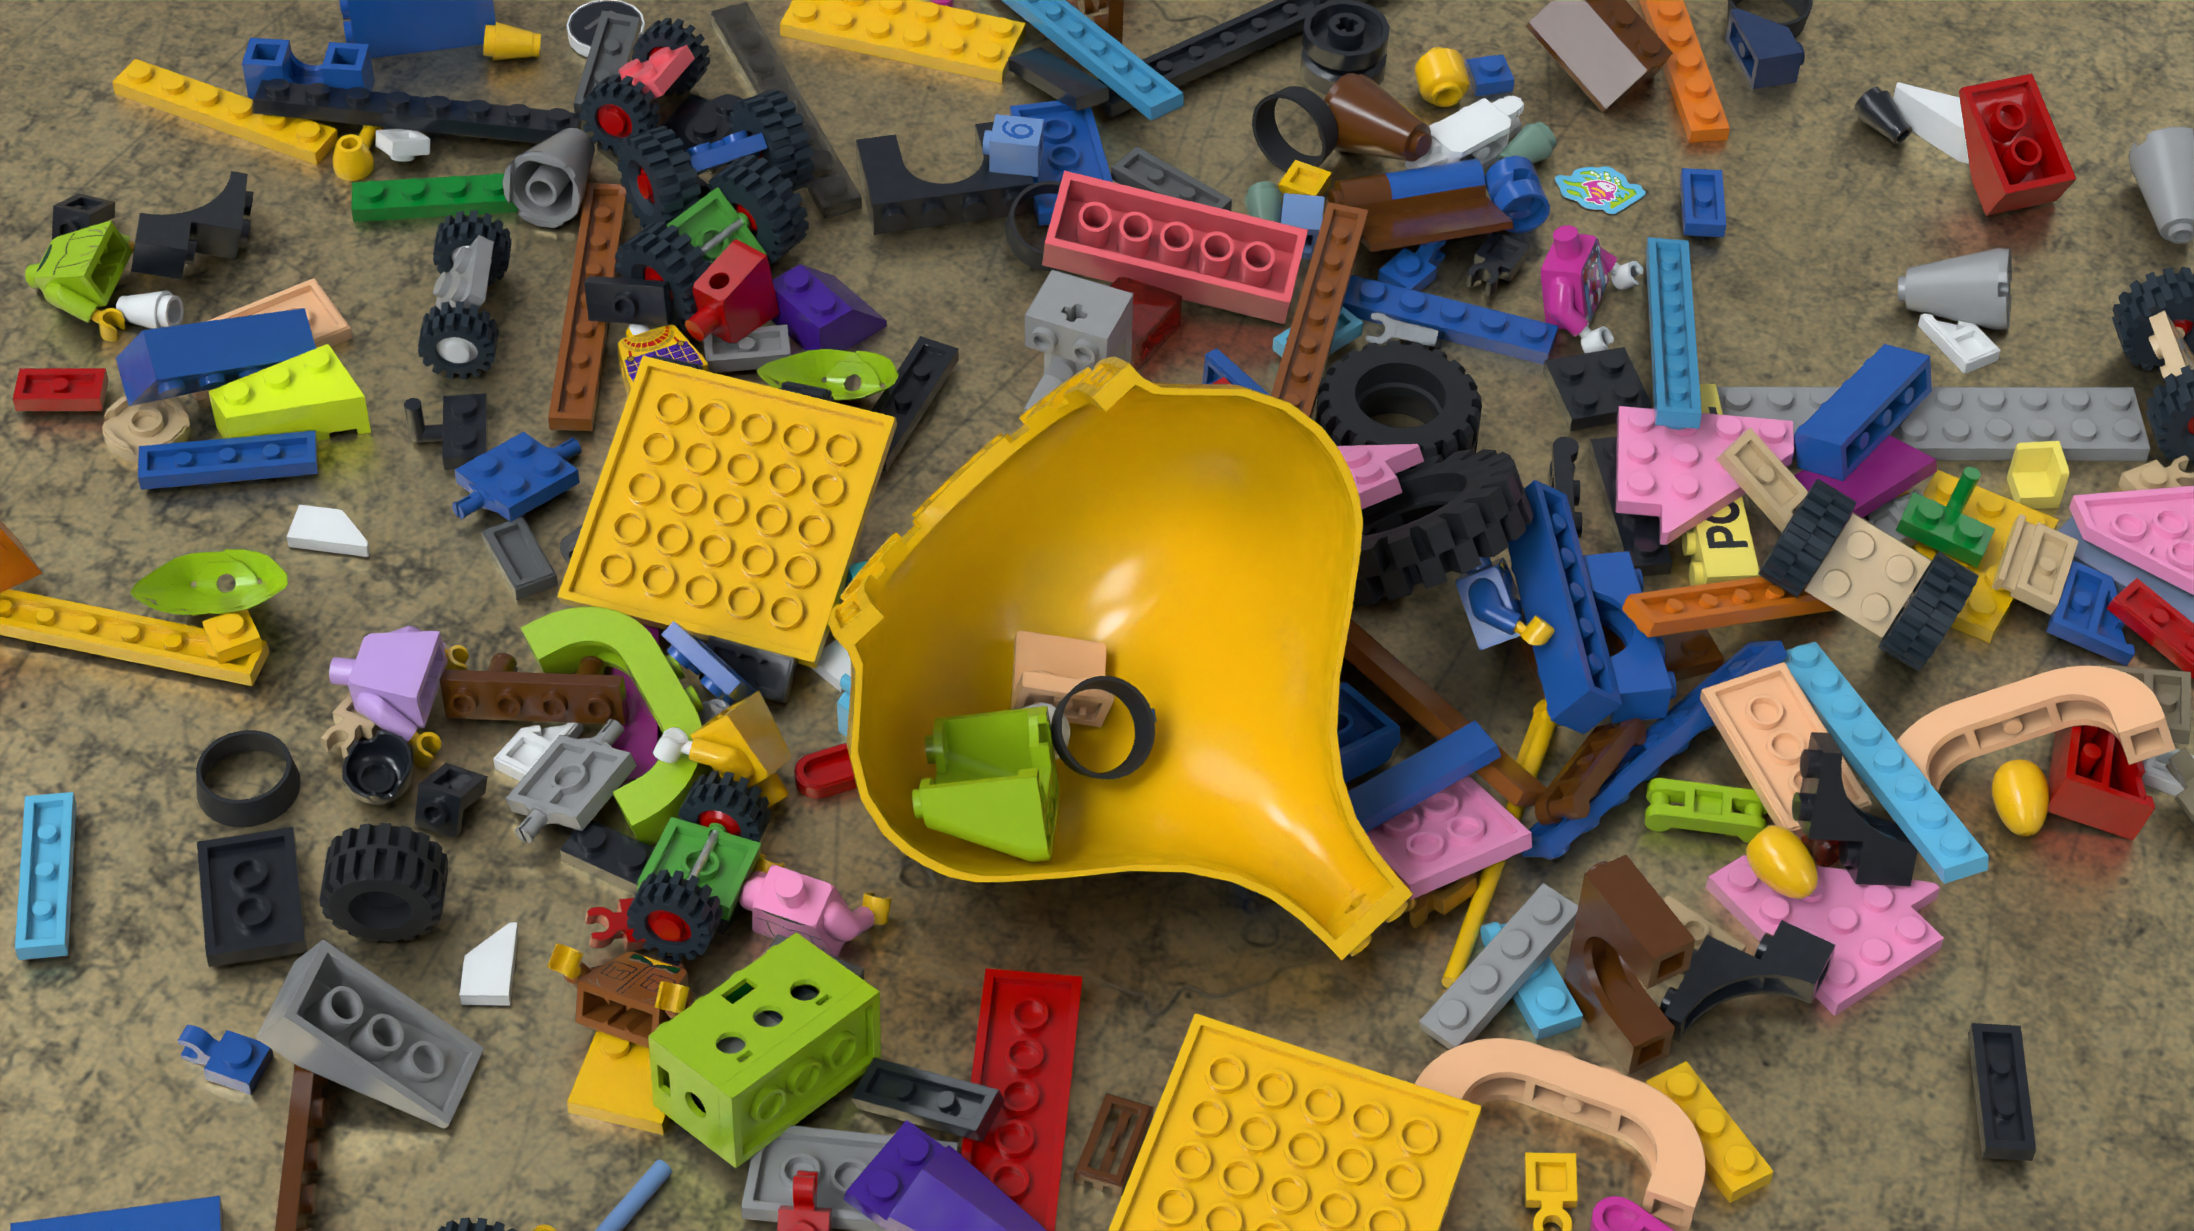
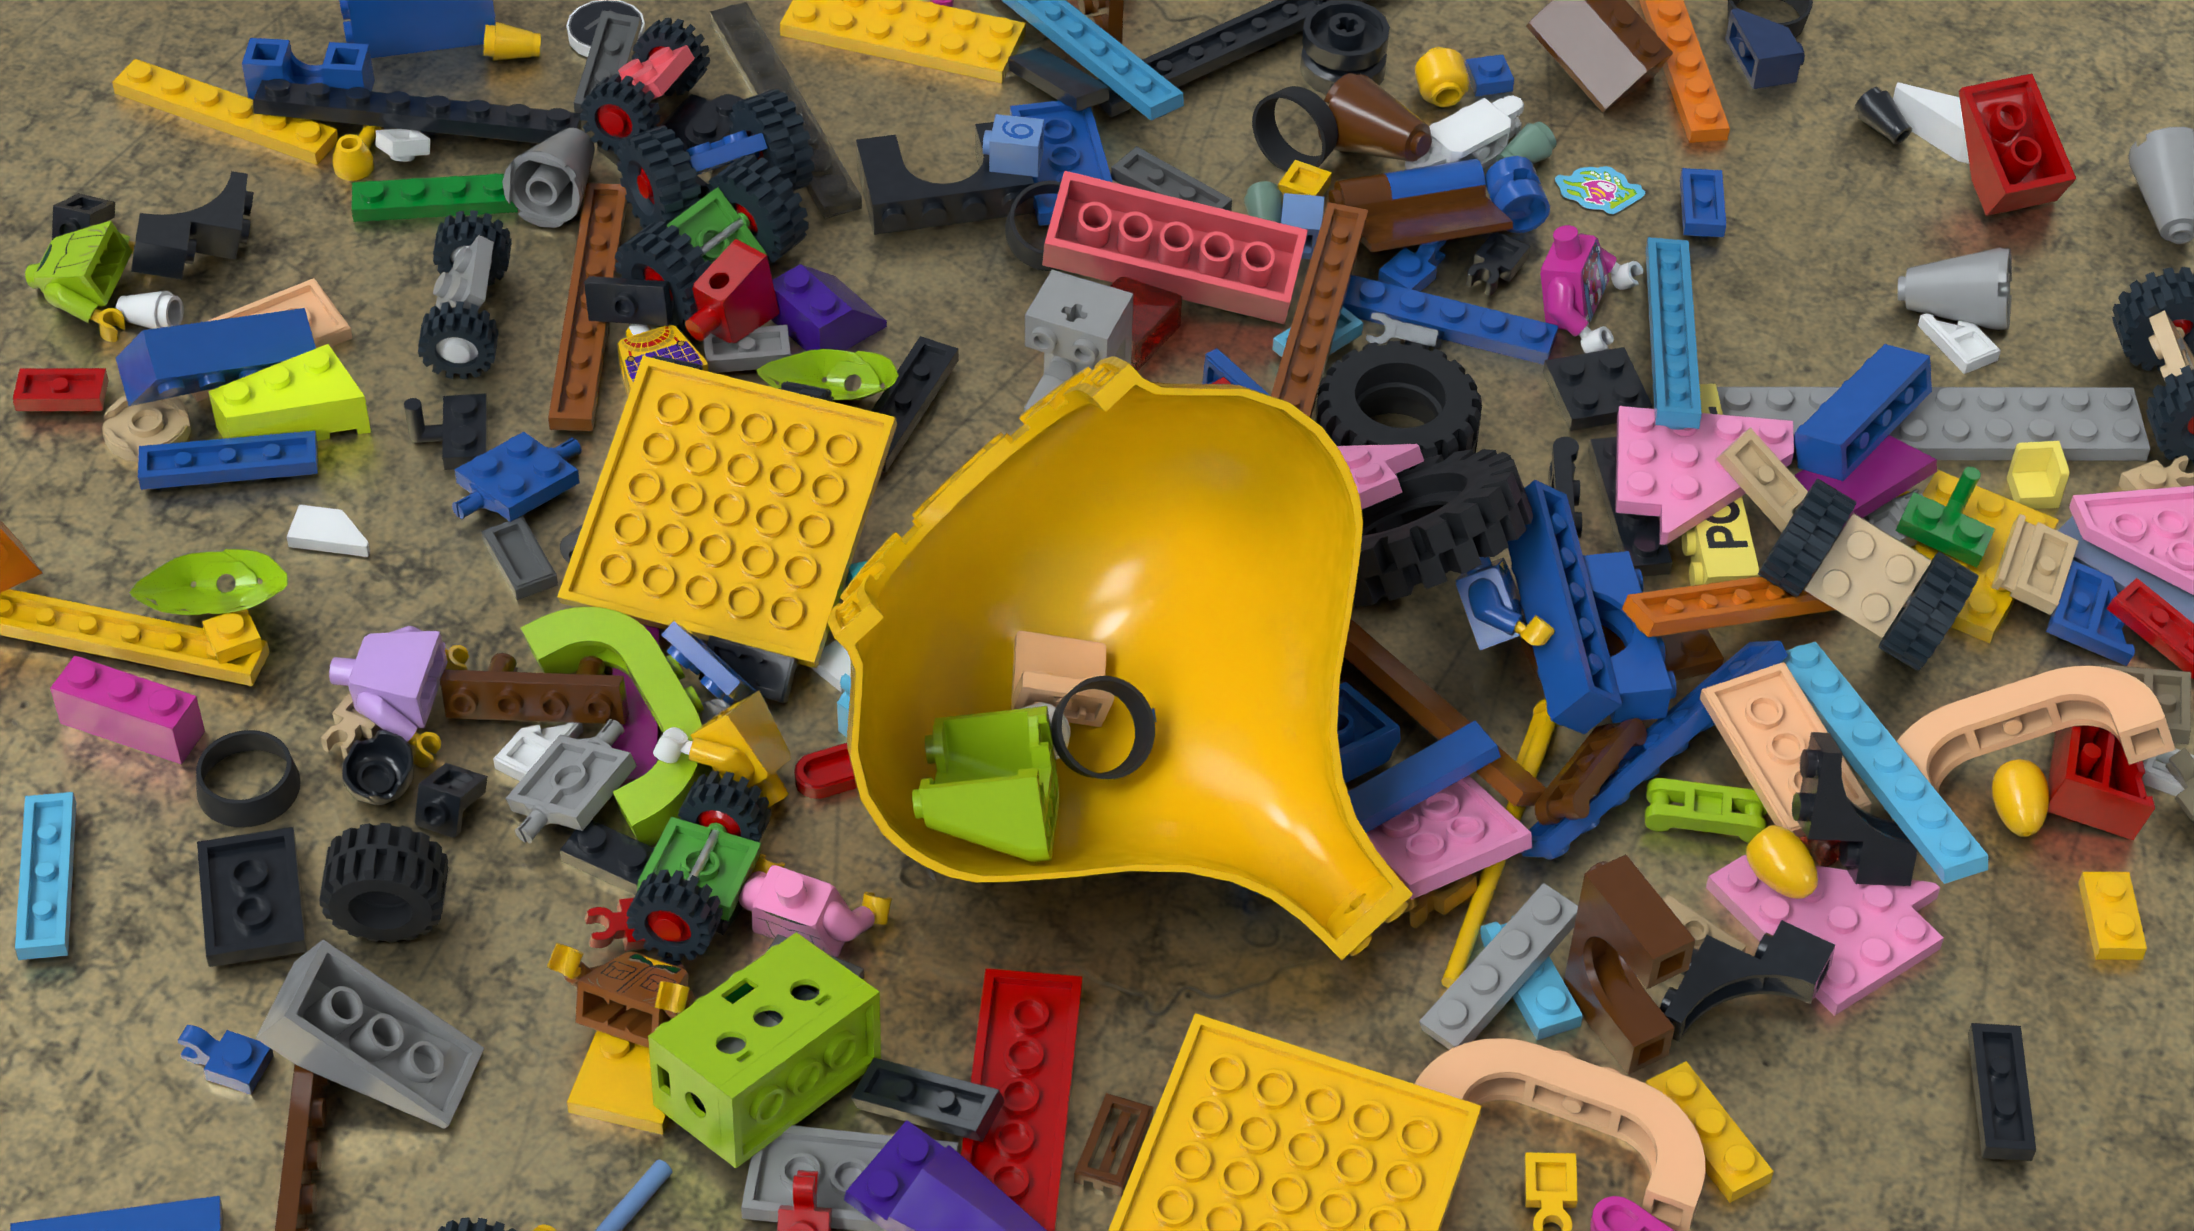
white tile [459,922,519,1006] -> none
none -> dark pink brick [50,656,205,765]
none -> yellow plate [2078,871,2147,960]

